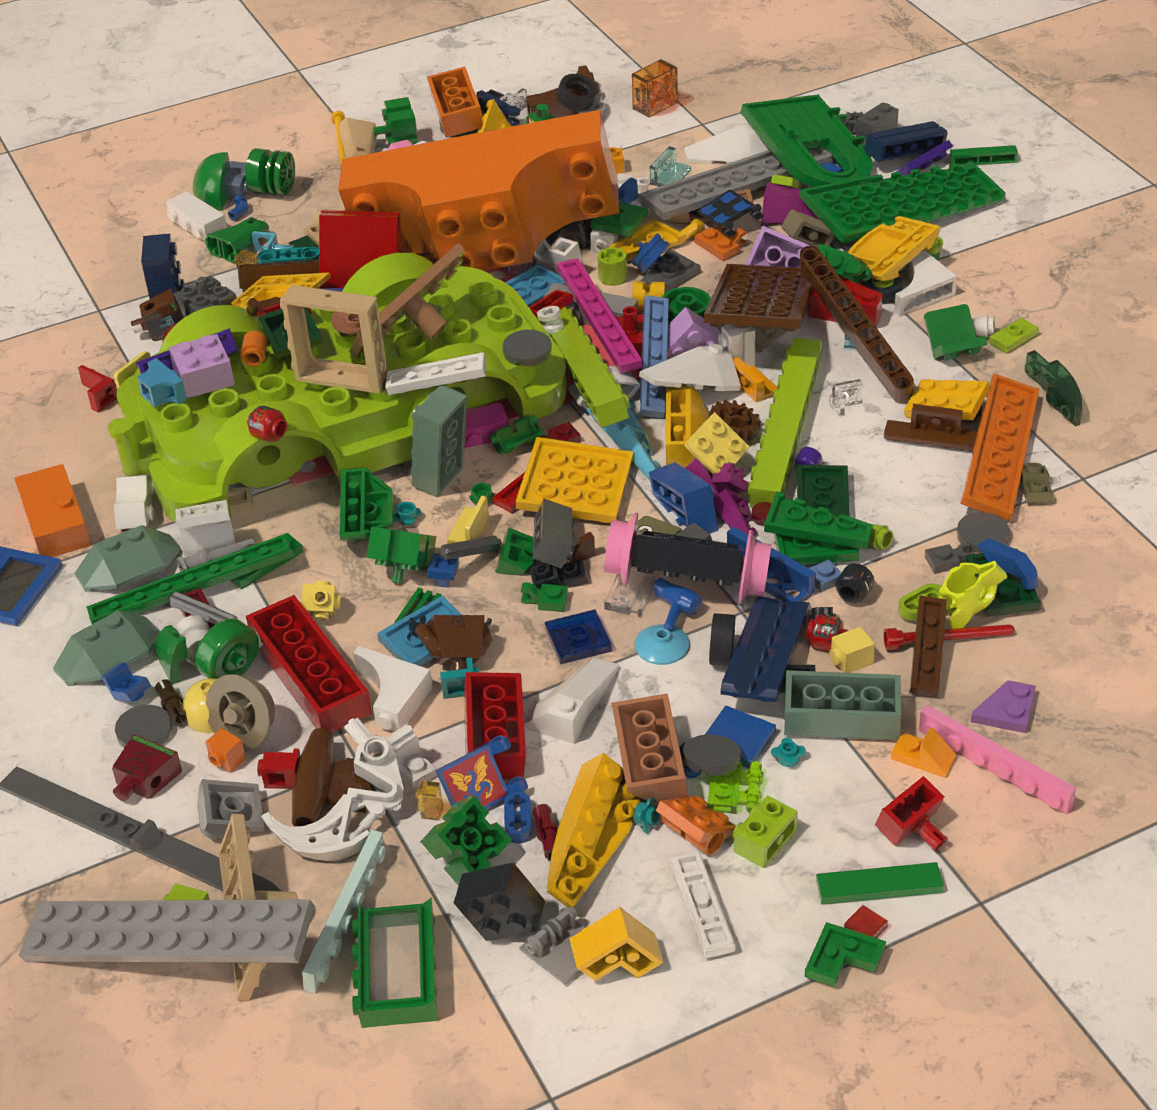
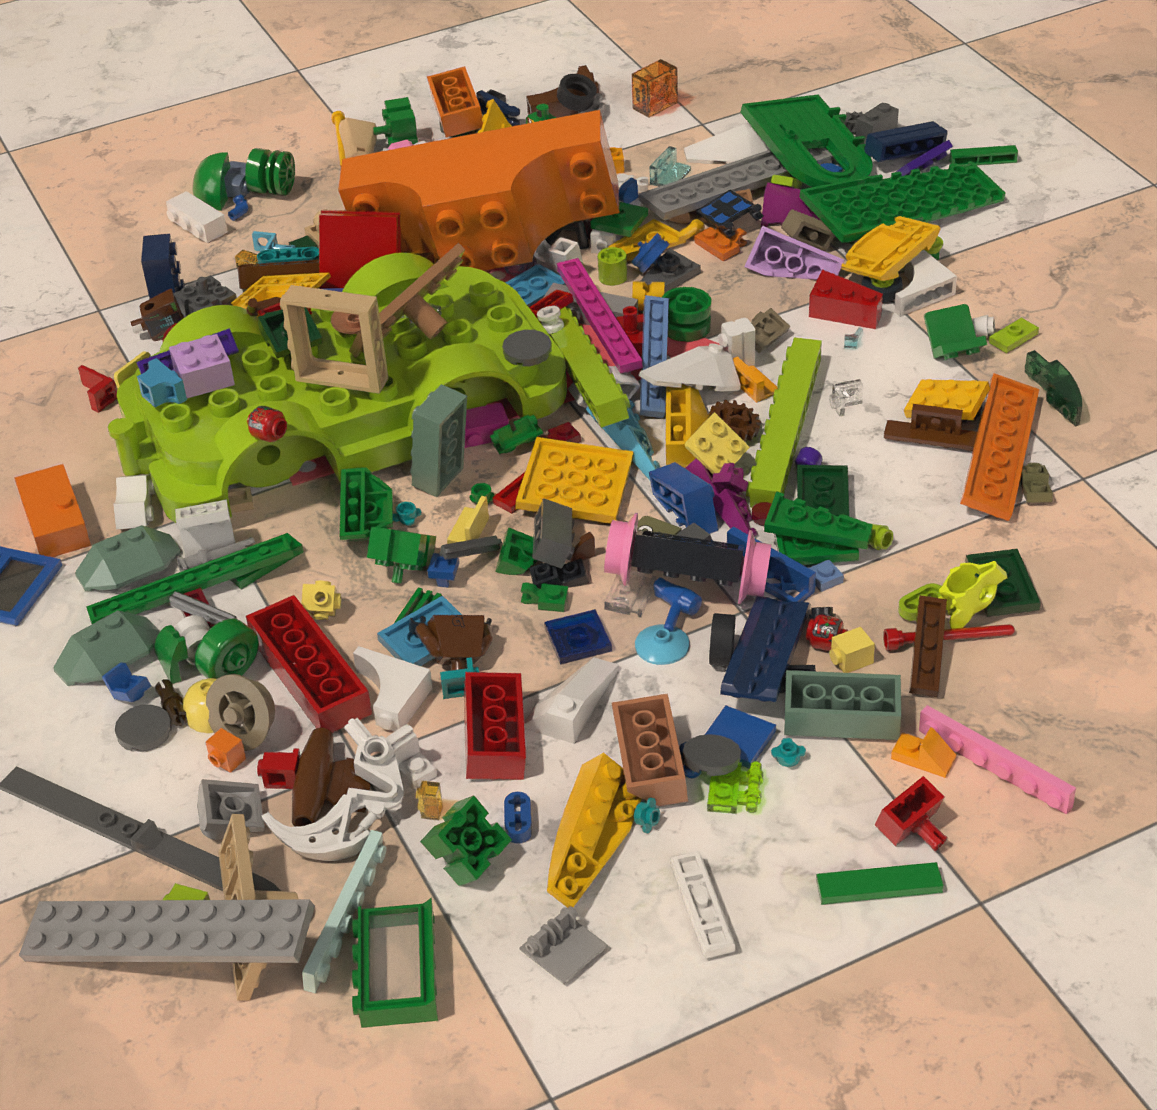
dark red torso [112,734,182,802] -> none
green piece [205,217,269,263] -> none
orange brick [240,331,268,367] -> none
white plate [386,352,487,395] -> none
flag [435,735,528,809] -> none
black brick [453,862,545,941] -> none
clear bracket [500,88,527,111] -> none
dark red pin [533,804,559,861] -> none
yellow brick [569,907,664,981] -> none
orange plate [656,795,736,855] -> none
lavender brick [667,307,721,359] -> none
reddish brown plate [704,264,813,331] -> none
lime brick [732,795,798,868] -> none
reddish brown beam [800,246,914,404] -> none
green plate [805,922,886,987] -> none
green hinge [818,244,872,284] -> none
black head [835,563,875,603] -> none
clear red tile [844,905,888,938] -> none
dark grey plate [925,543,975,574] -> none
dark grey tile [957,512,1010,553] -> none
medium lavender wing [971,680,1036,733] -> none
blue piece [978,538,1039,589] -> none

